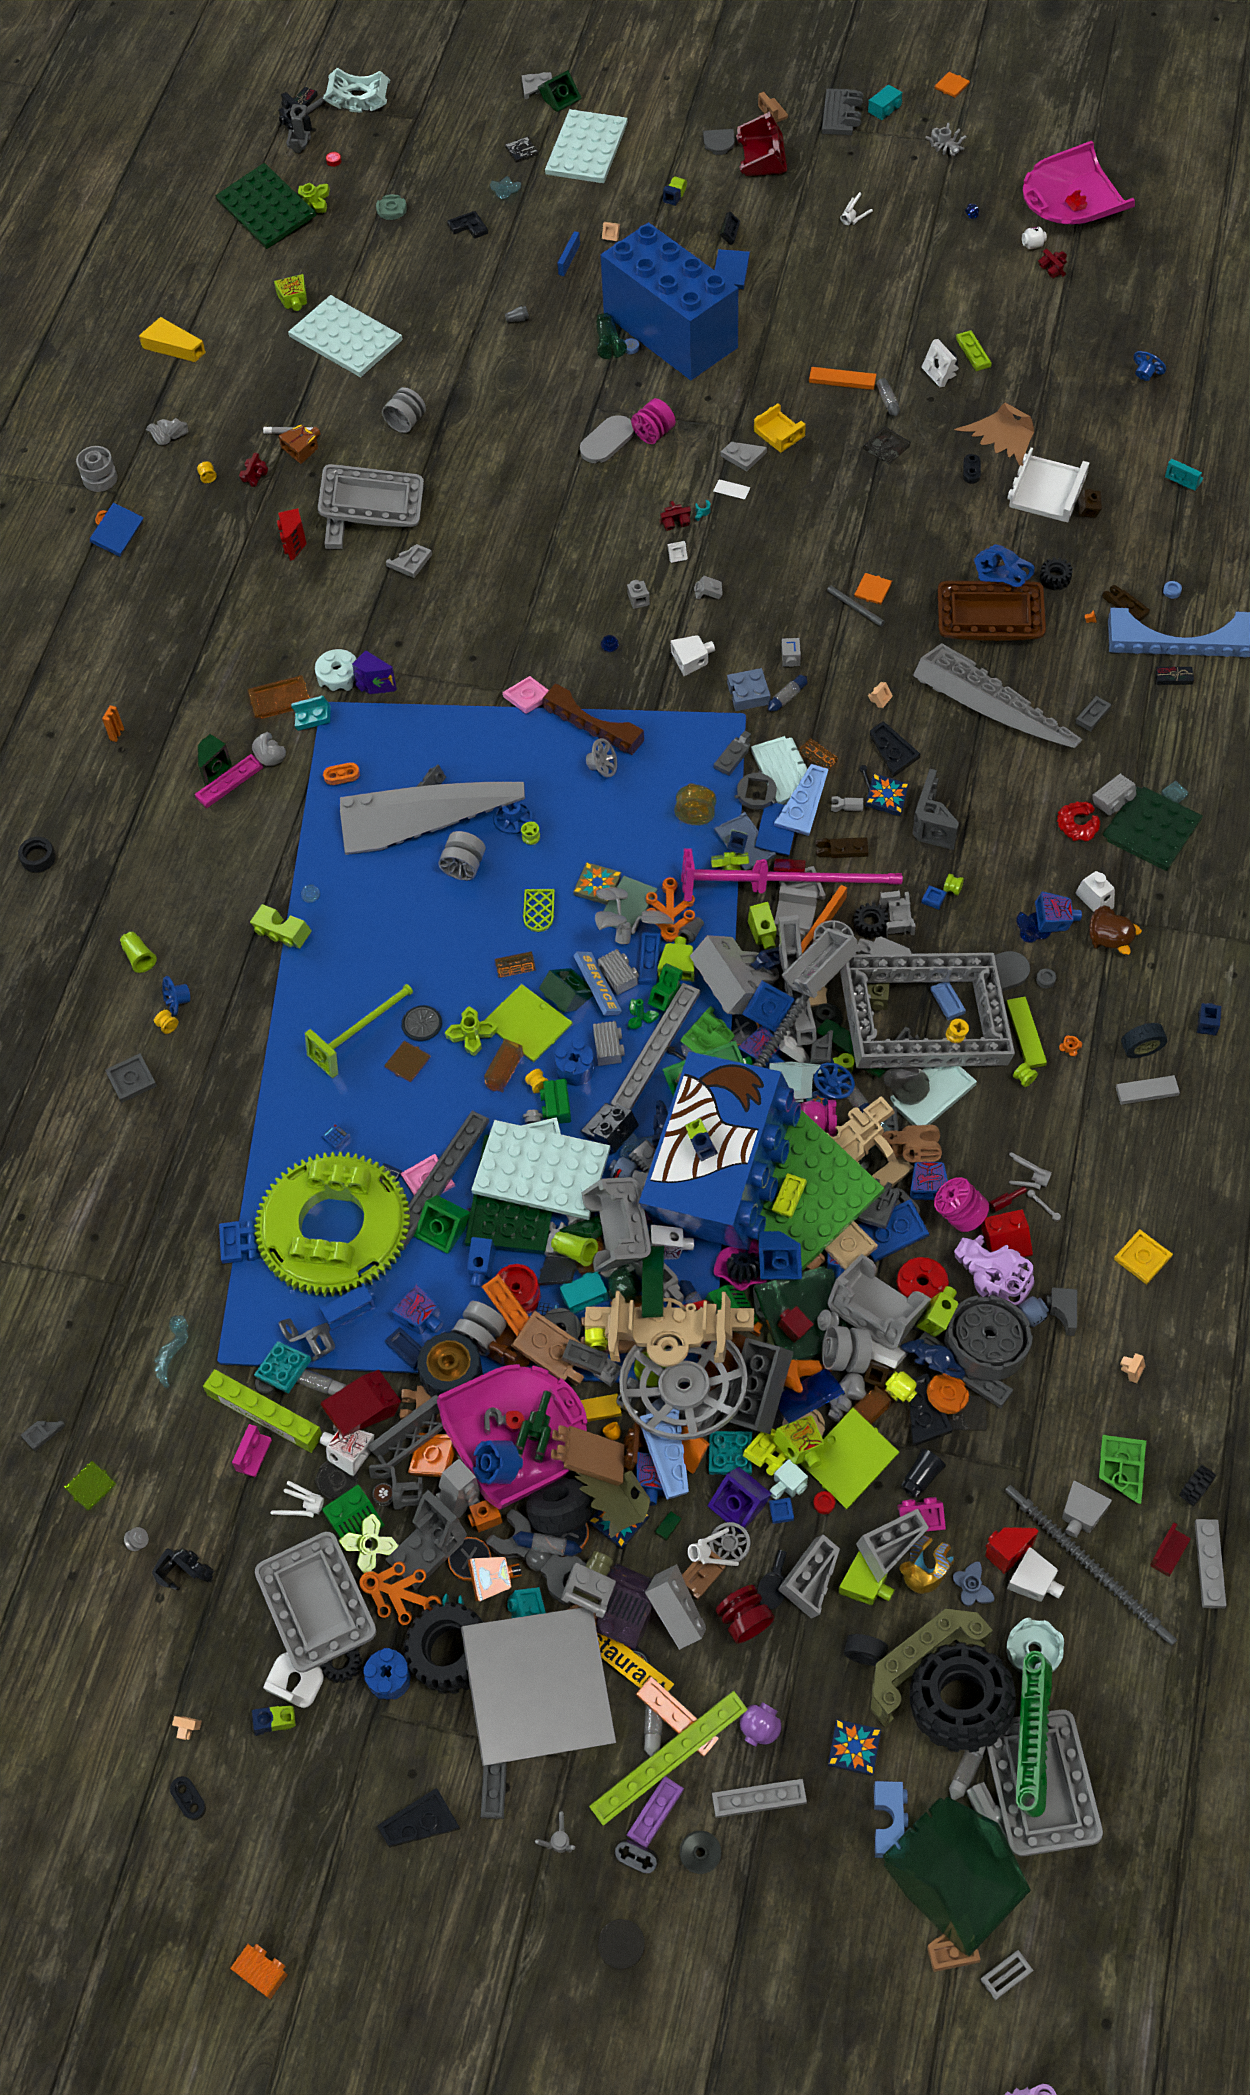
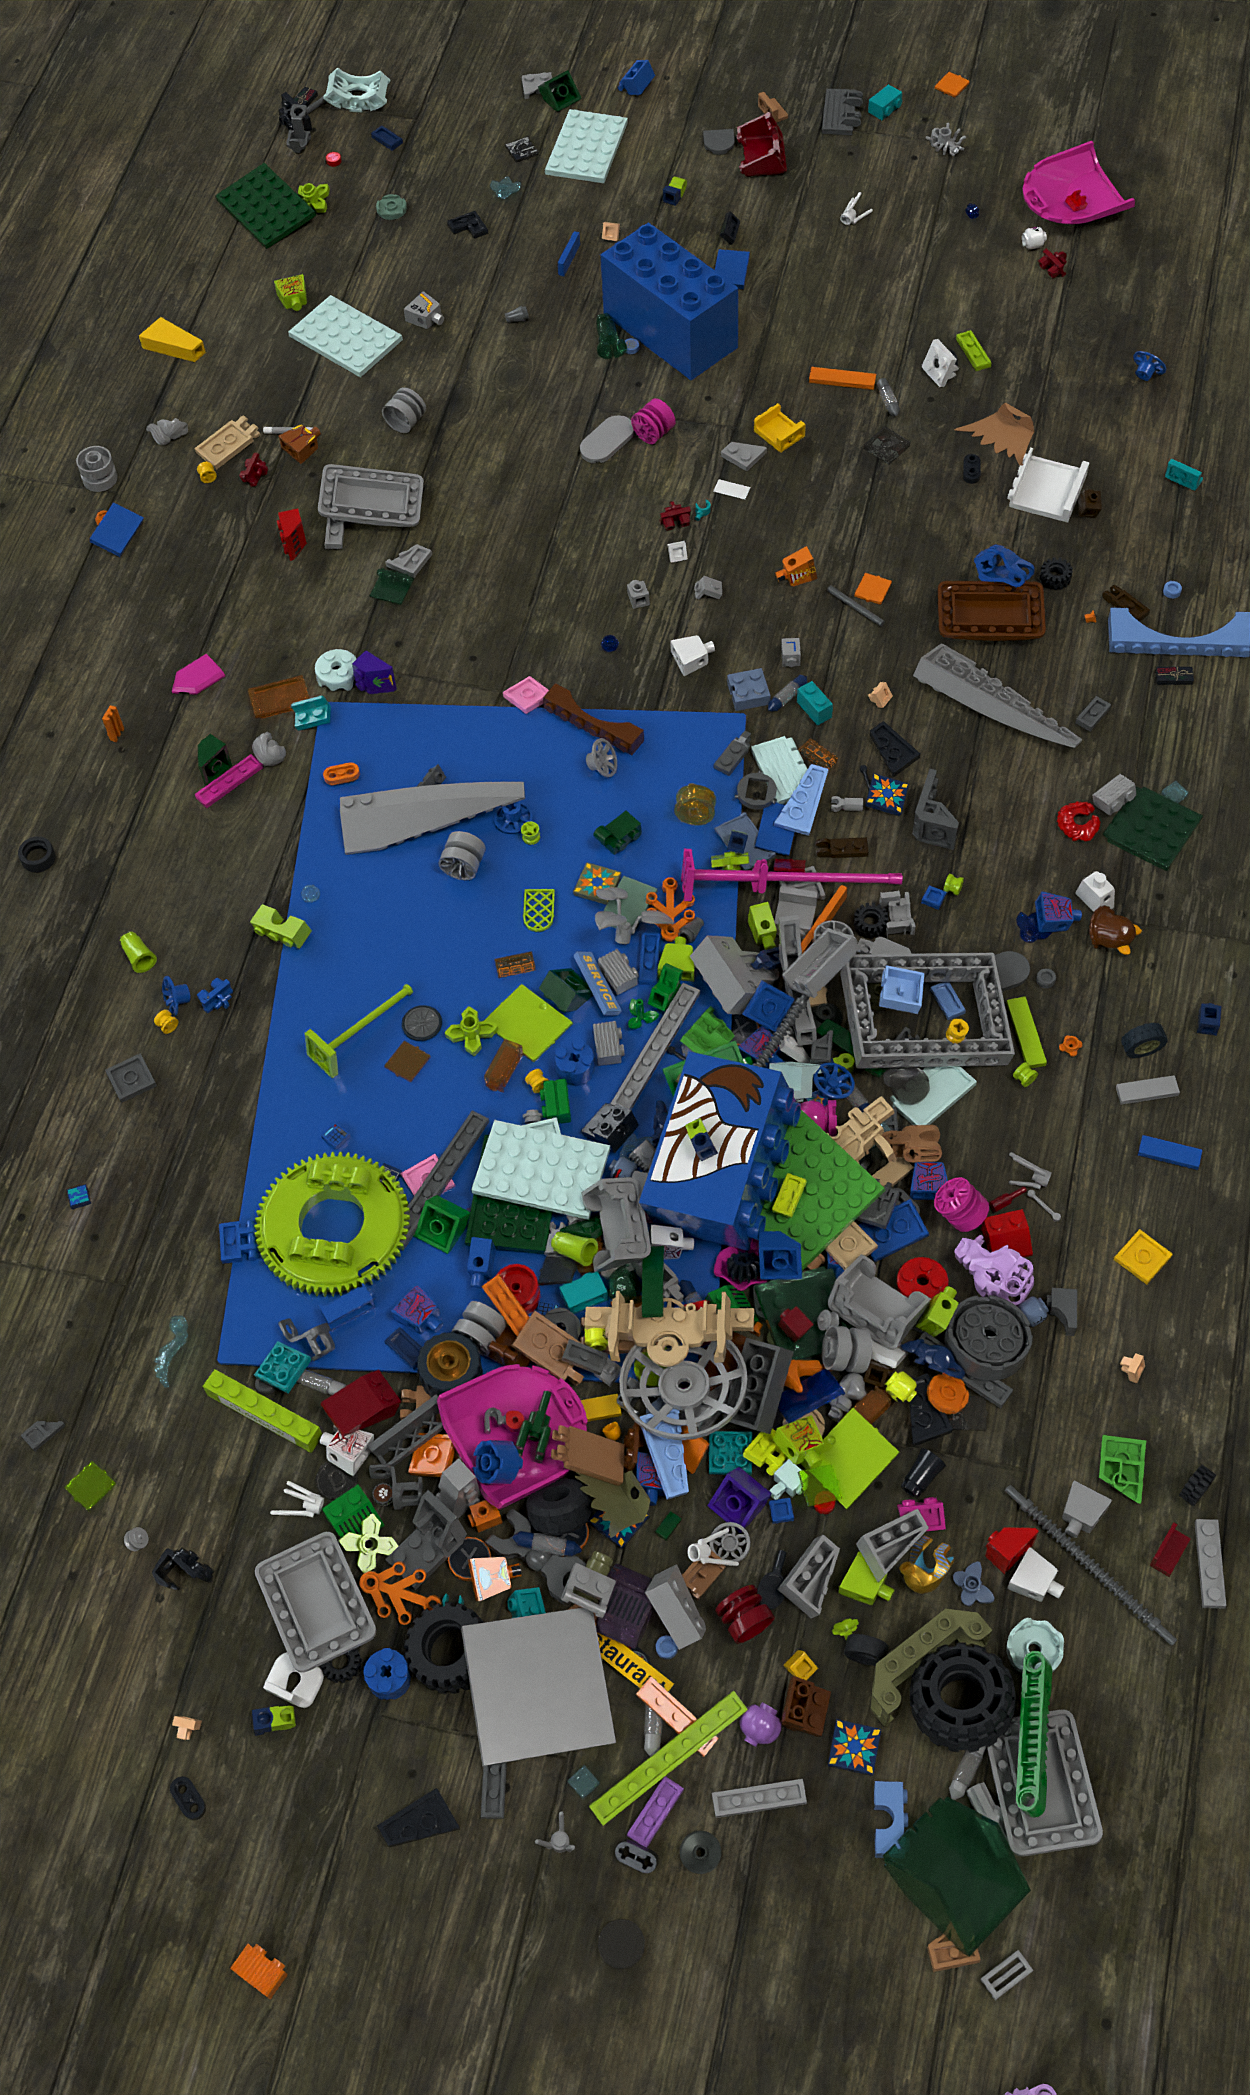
dark pink bracket [232,1424,272,1477] -> none
none -> tile [67,1184,91,1210]
none -> dark pink tile [172,654,225,695]
none -> tan tile [194,415,260,470]
none -> blue hips [197,978,233,1013]
none -> clear green hinge [369,568,414,605]
none -> dark blue tile [371,126,403,151]
none -> light grey torso [404,292,444,329]
none -> clear light blue tile [567,1765,600,1799]
none -> dark green hinge [593,810,642,855]
none -> blue brick [618,60,655,95]
none -> medium blue tile [656,1635,678,1660]
none -> orange torso [775,546,817,586]
none -> reddish brown brick [781,1676,831,1737]
none -> yellow slope [784,1650,818,1680]
none -> teal piece [797,681,833,726]
none -> clear neon green piece [798,1464,842,1507]
none -> lime plant [832,1619,859,1640]
none -> light blue piece [879,965,924,1014]
none -> blue tile [1138,1135,1202,1170]

